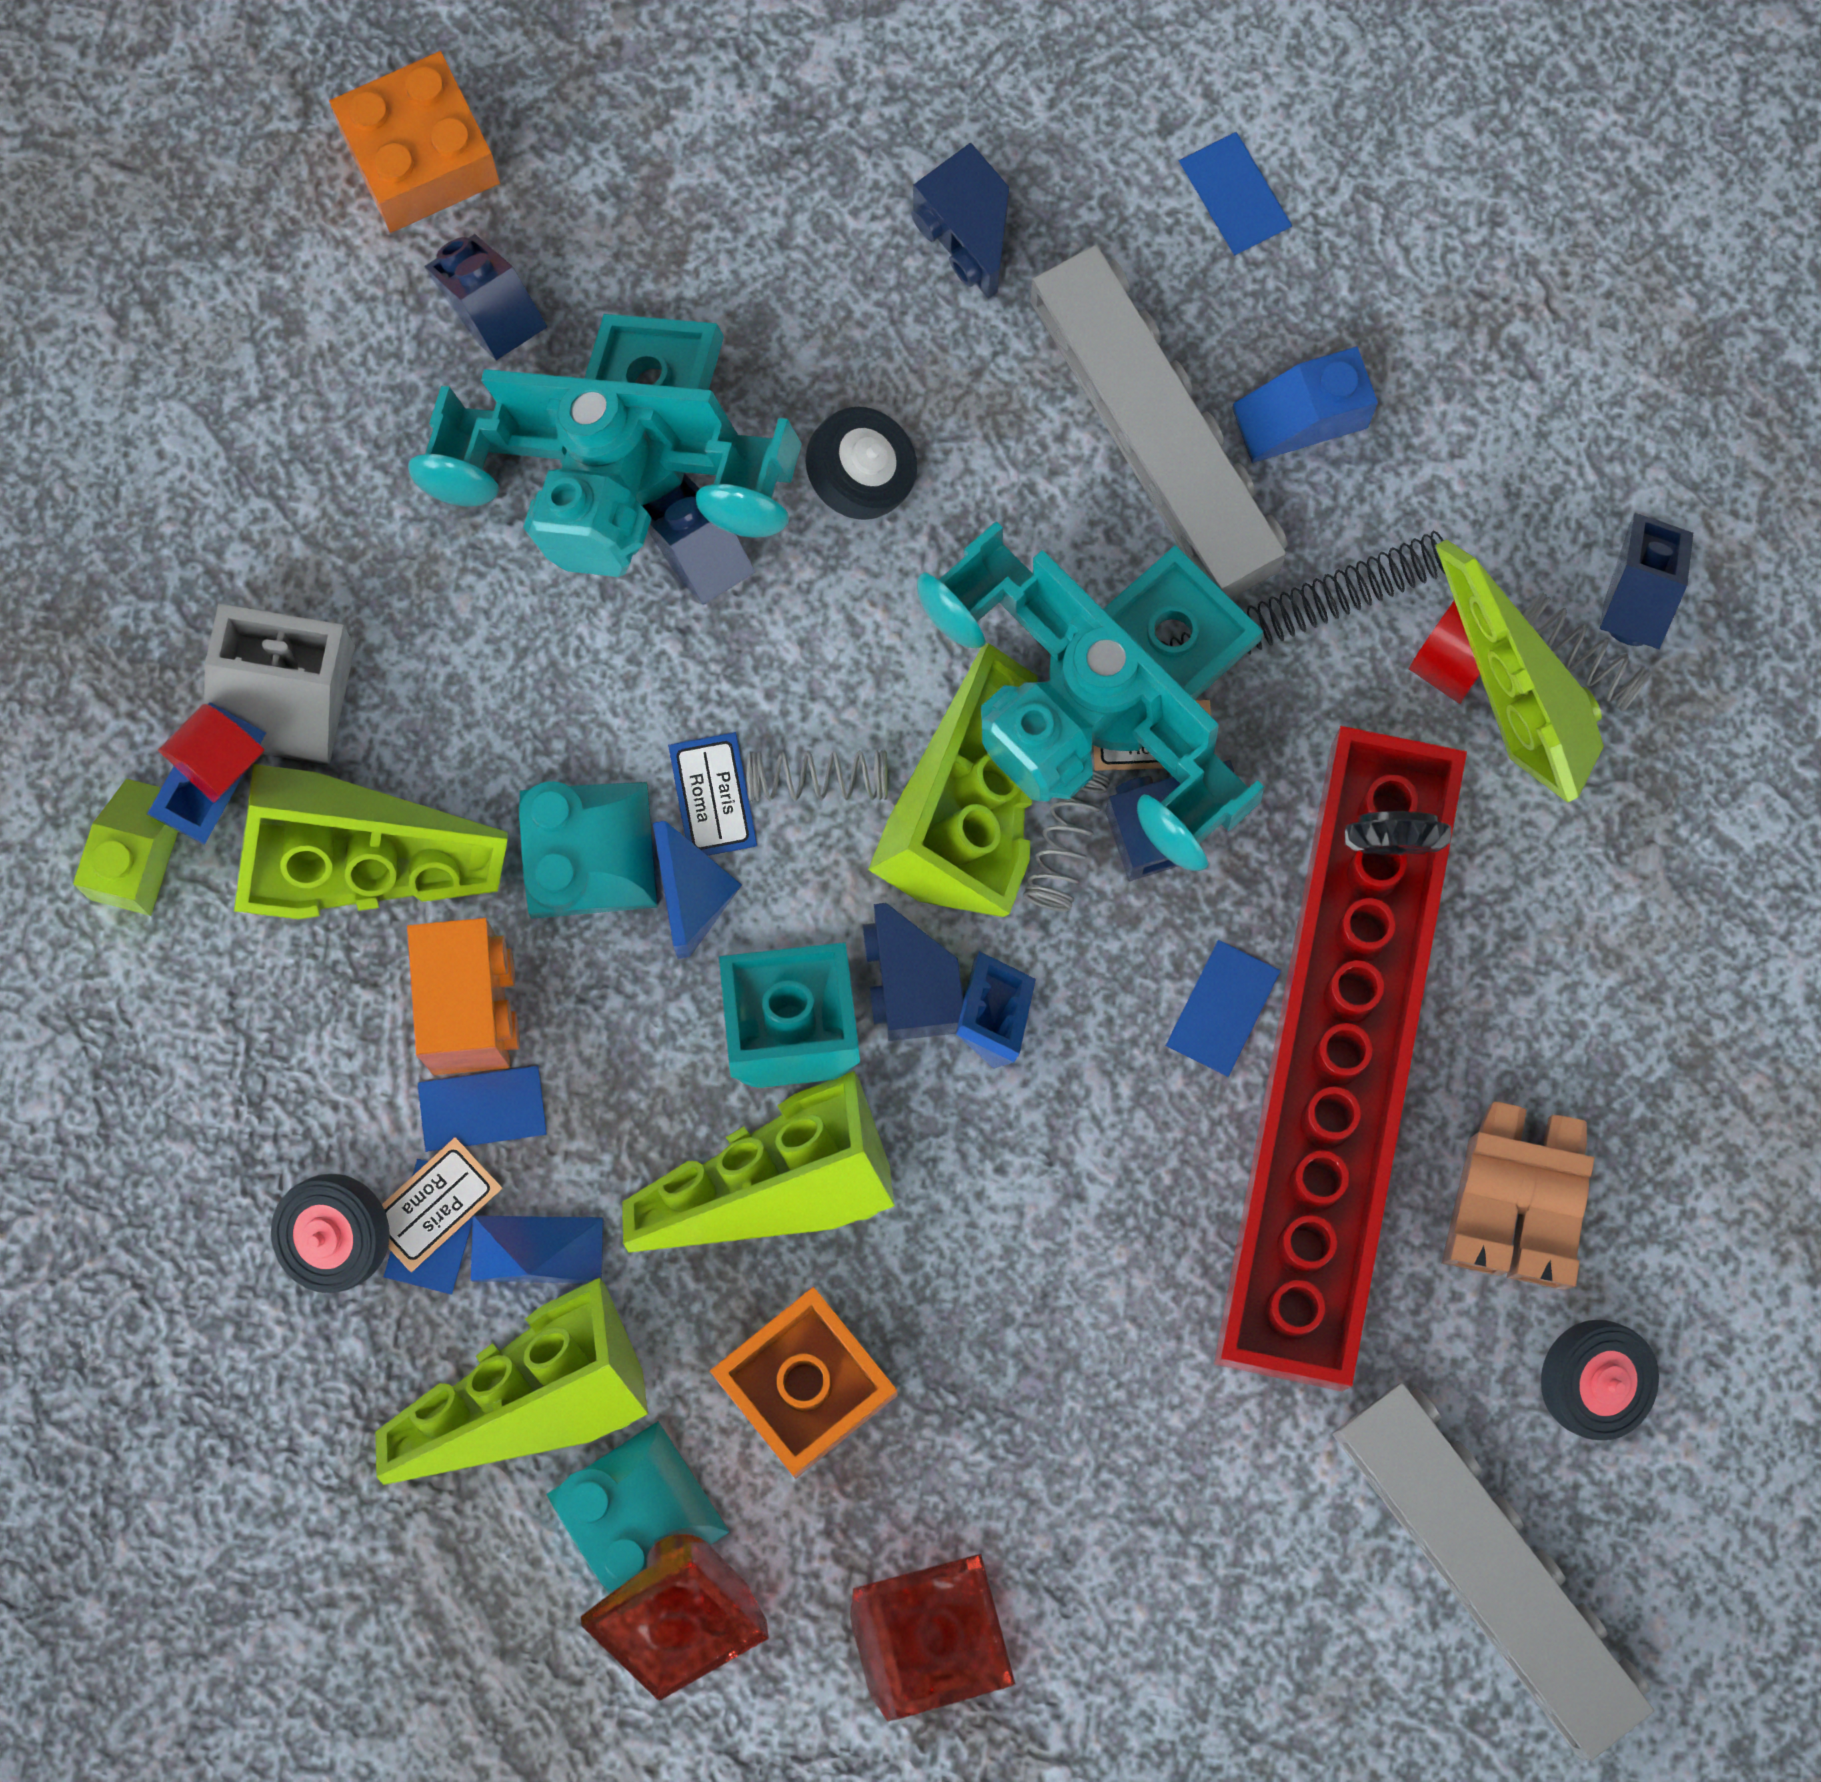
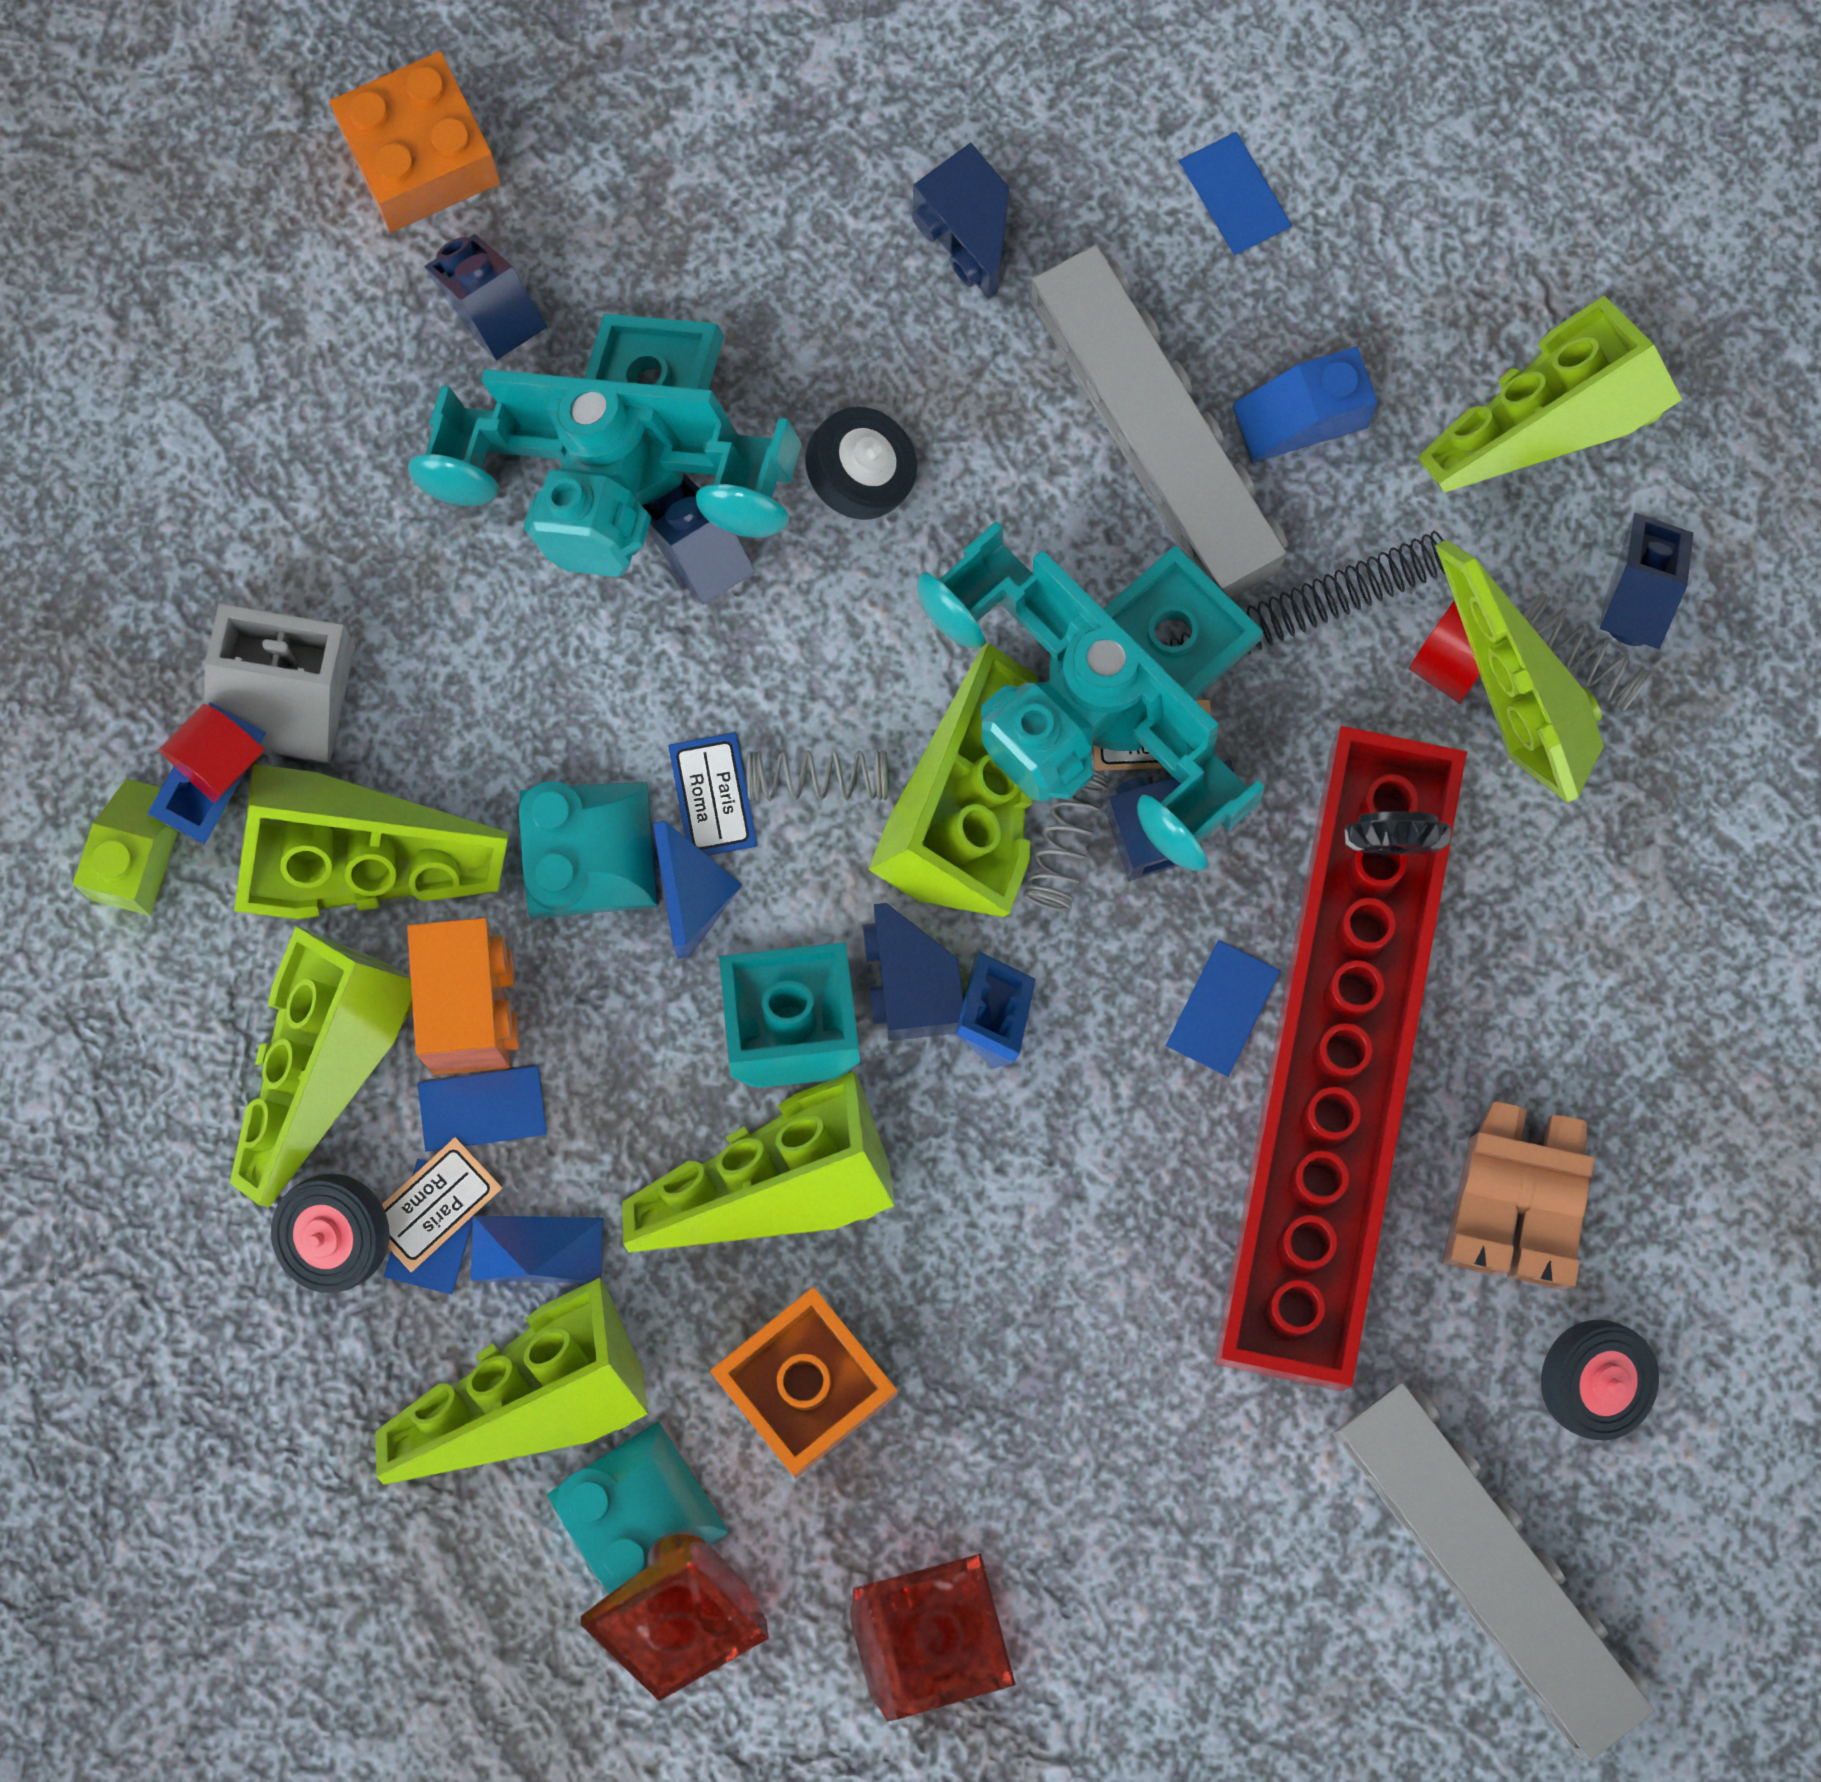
none -> lime wedge [230,926,413,1207]
none -> lime wedge [1417,295,1682,493]

